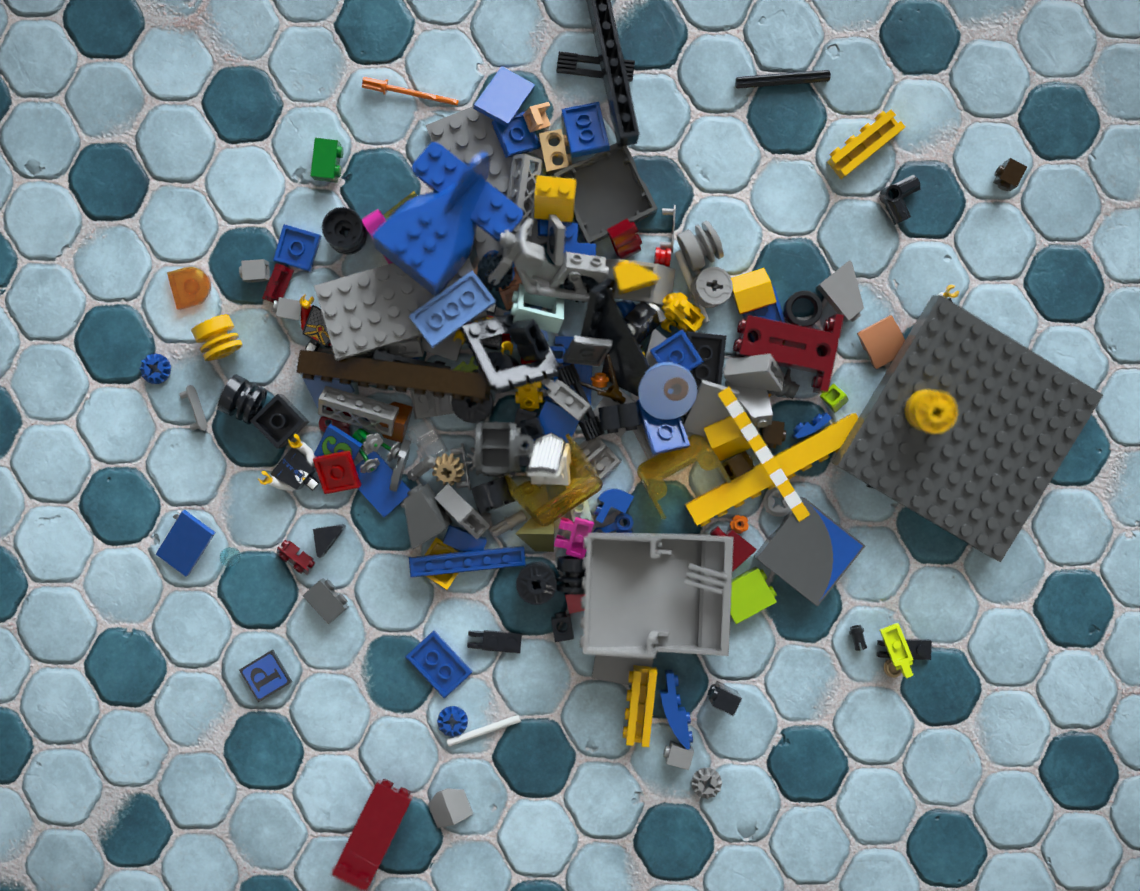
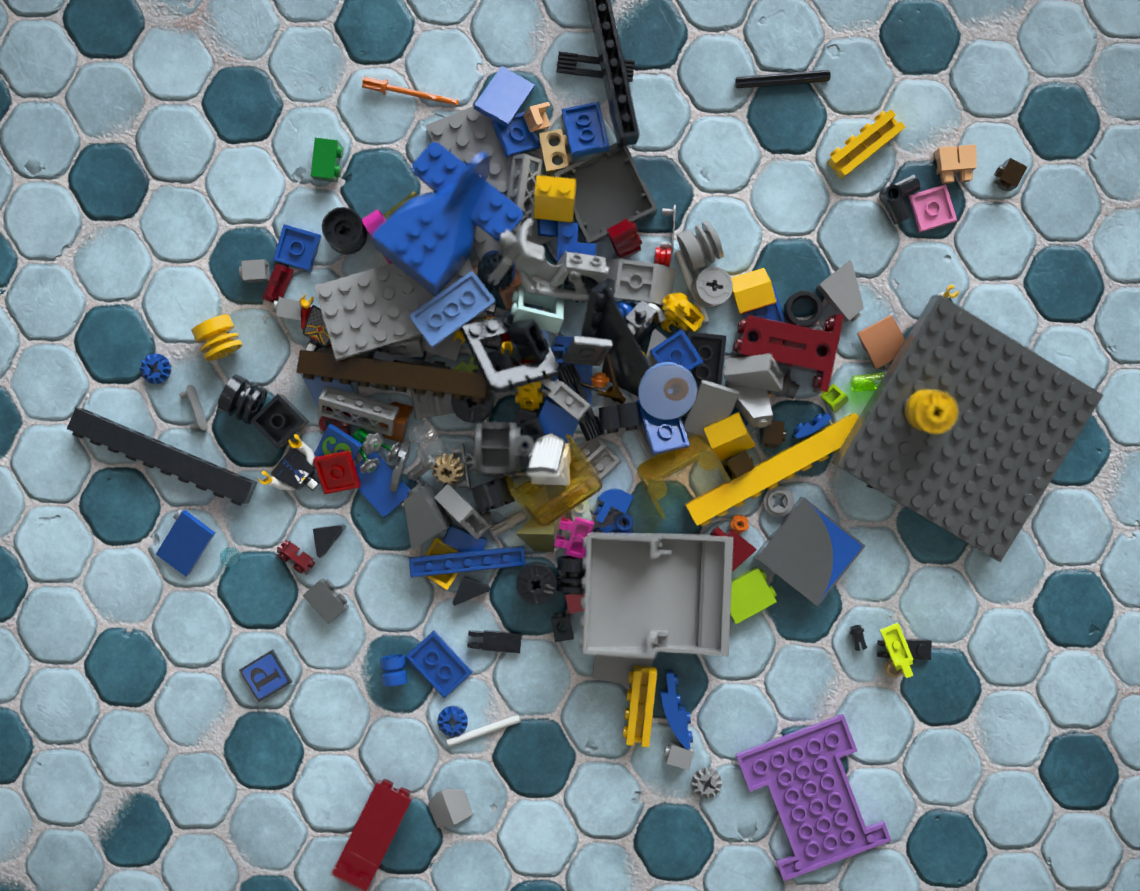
clear orange tile [167,267,211,310] -> none
light grey tile [546,215,565,266] -> none
yellow slope [613,260,659,295] -> none
light grey tile [684,564,728,594] -> none
black brick [707,681,742,716] -> none
sticker [718,387,810,522] -> none
none -> black brick [67,408,258,506]
none -> blue wheel [380,654,408,686]
none -> black slope [452,575,491,606]
none -> medium lavender piece [735,714,892,881]
none -> clear neon green hinge [851,372,885,392]
none -> bright pink tile [908,184,957,233]
none -> light nougat hips [934,144,977,184]

